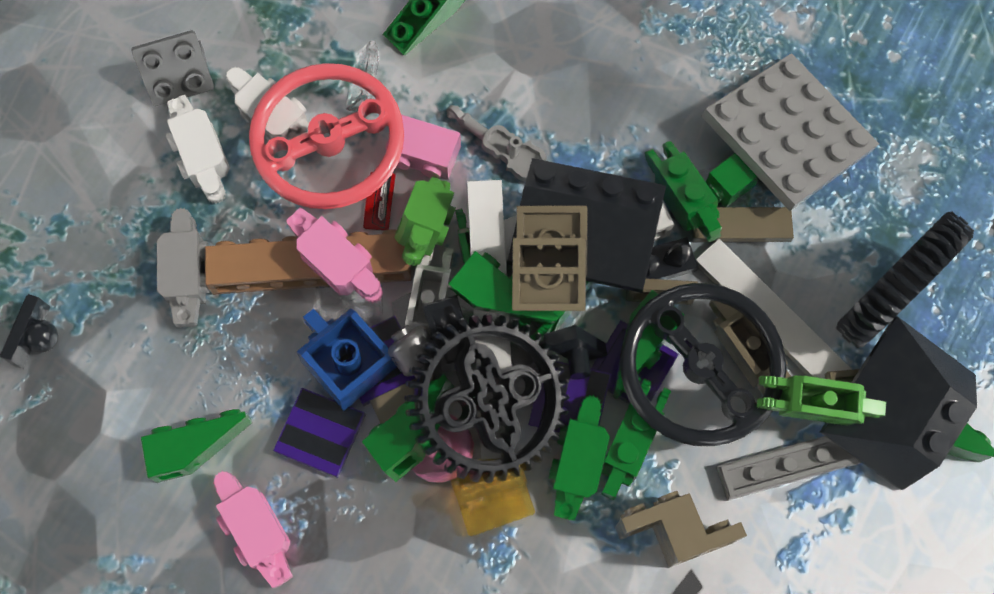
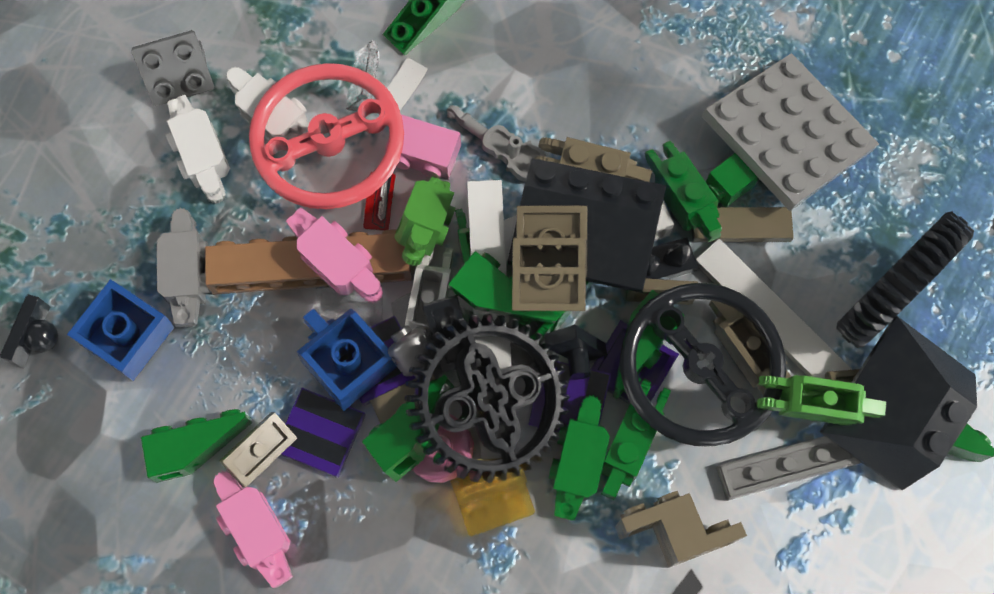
none -> blue brick [67,279,175,381]
none -> tile [219,412,297,488]
none -> white sticker [387,57,428,110]
none -> dark tan hinge [535,137,652,182]

